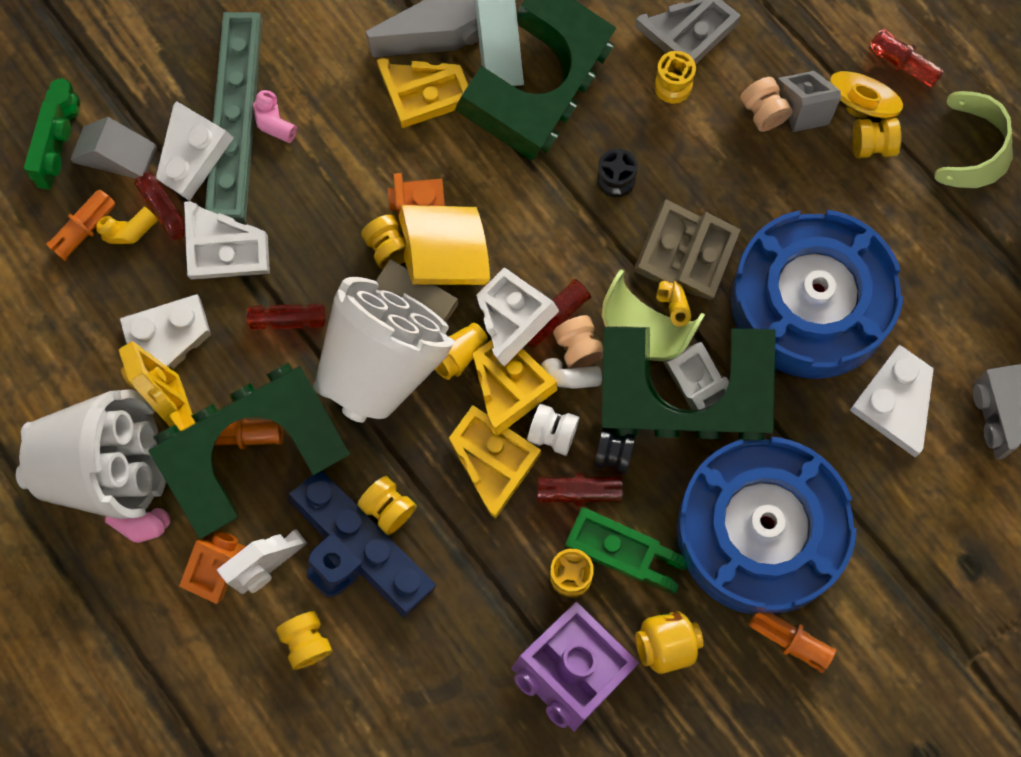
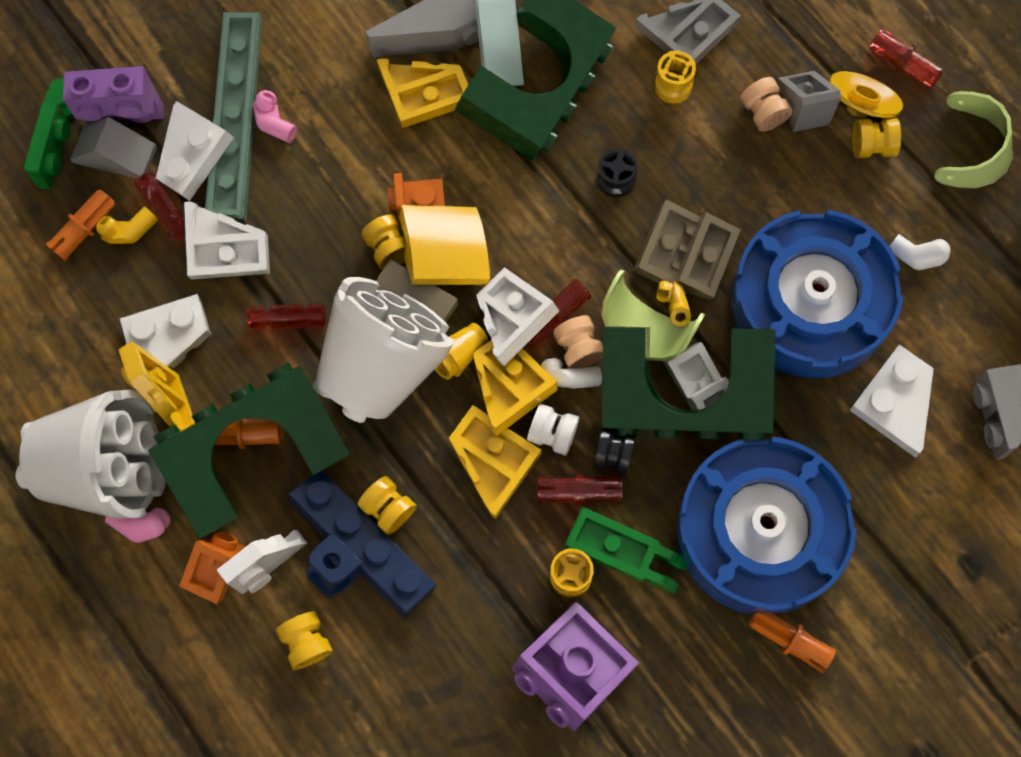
yellow head [635,611,703,674] -> none
none -> medium lavender plate [63,66,164,124]
none -> white arm [889,234,950,270]

